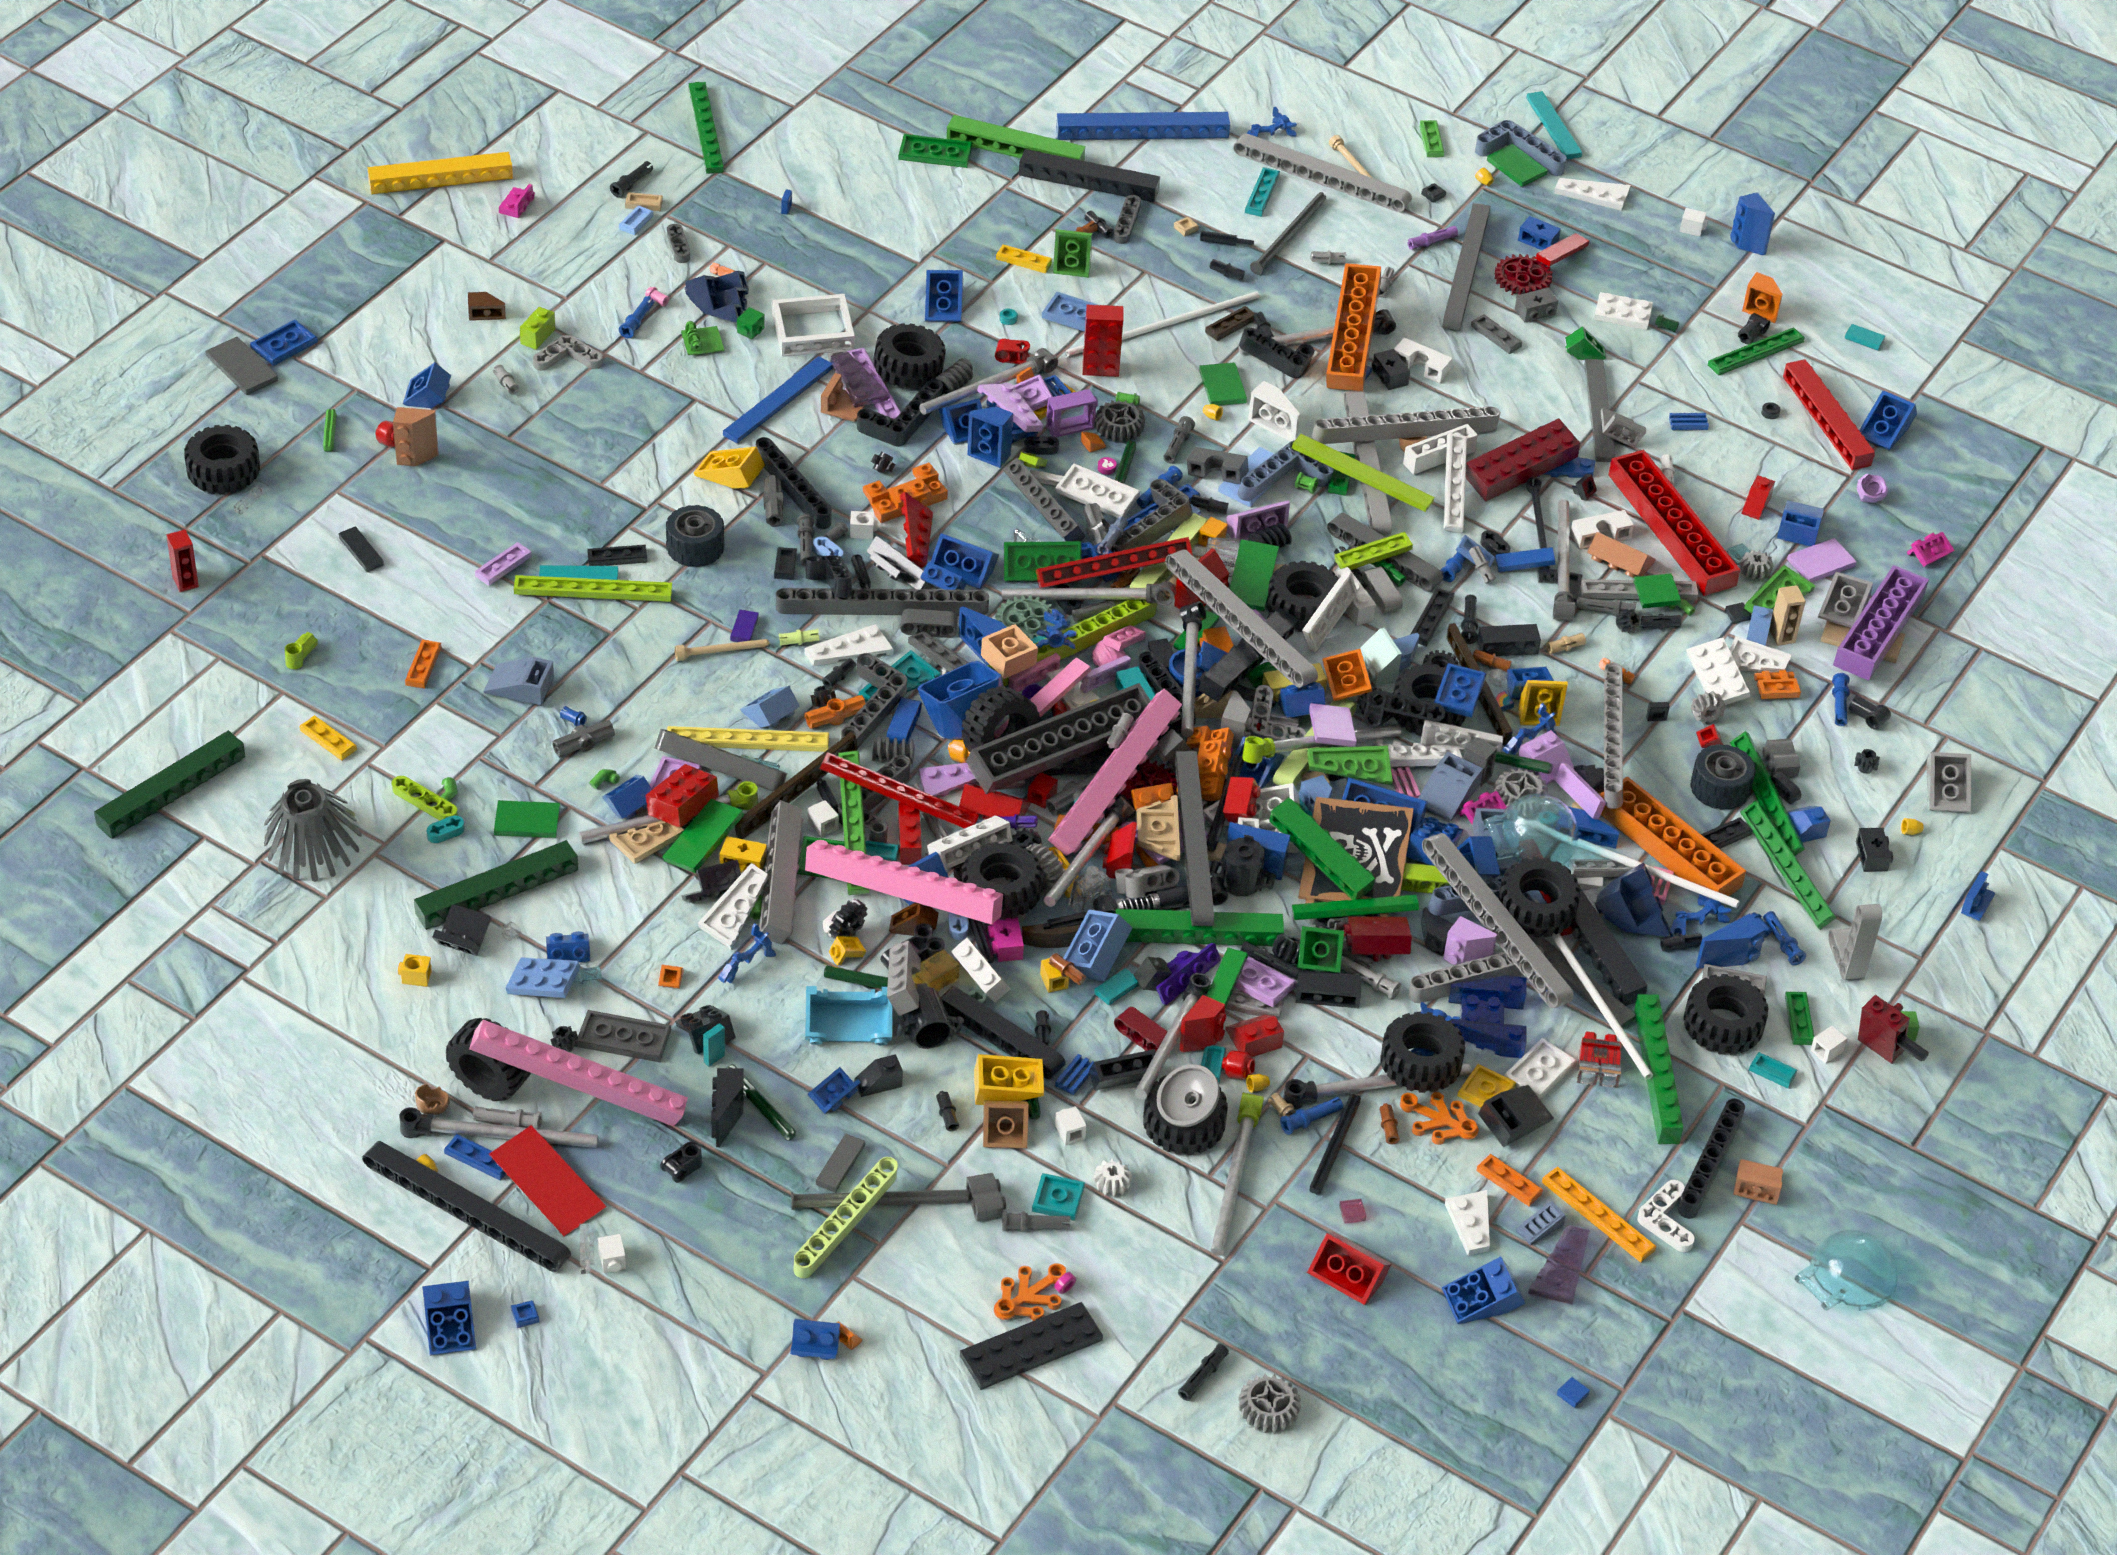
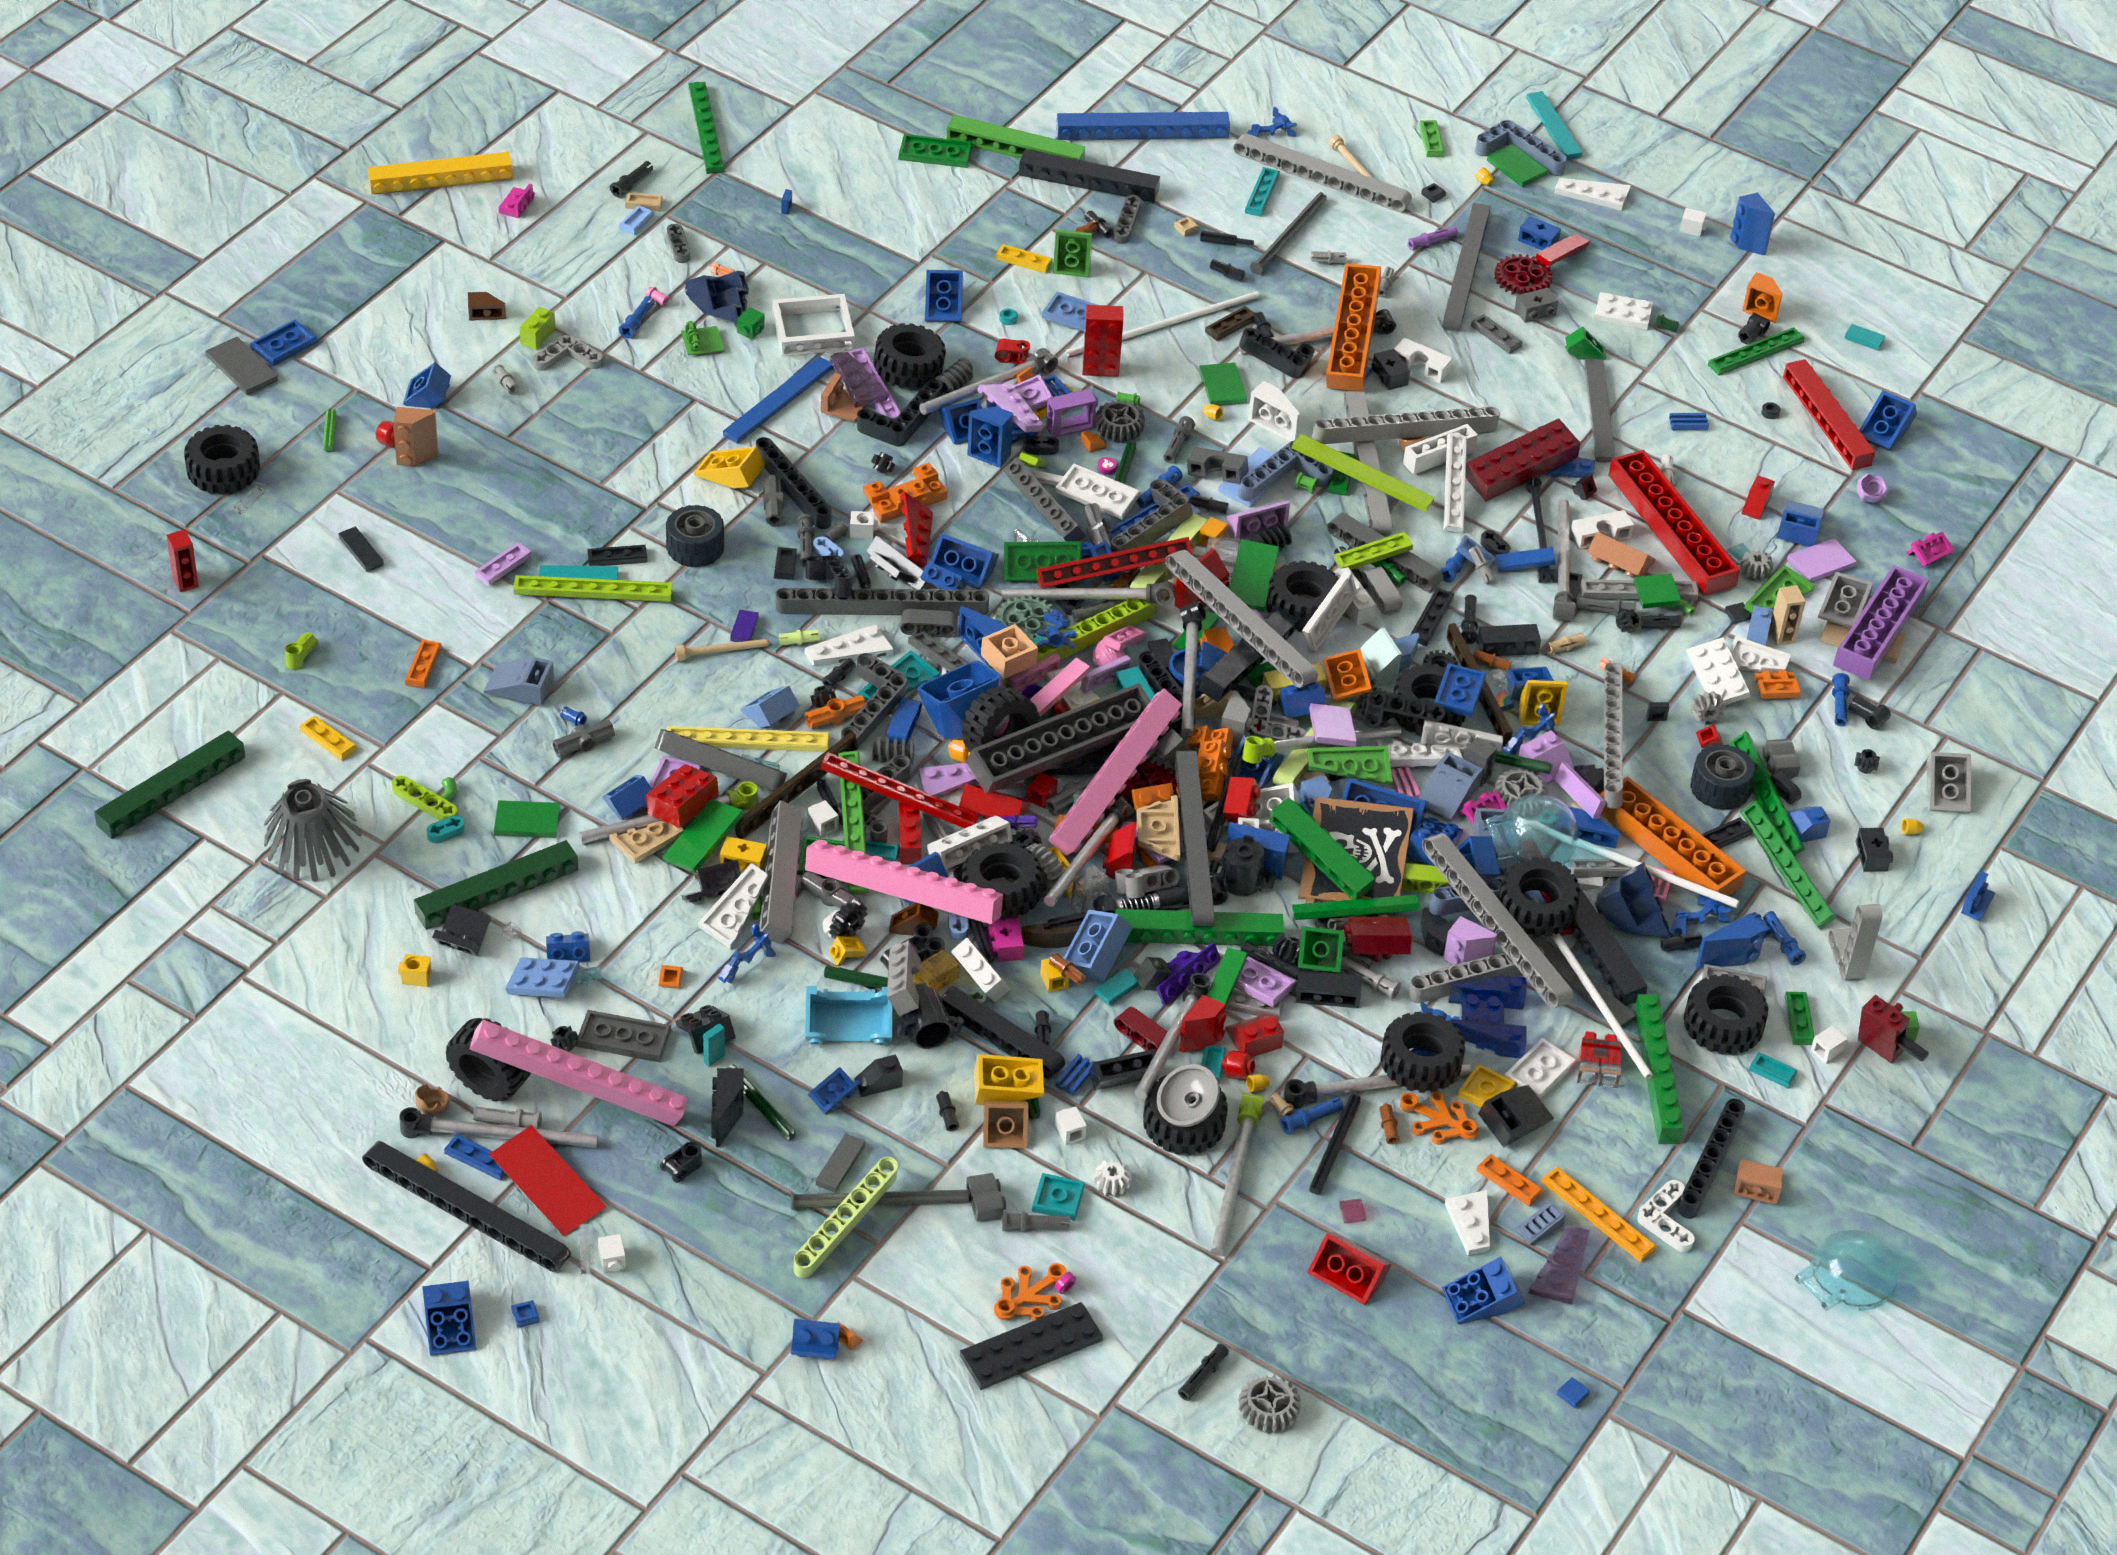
bright green arm [589,769,620,789] -> none
sand blue pin [1097,517,1128,555] -> none
light grey axle [1107,713,1134,749] -> none
light grey bracket [1601,408,1646,447] -> none
none -> dark grey piece [800,871,861,909]

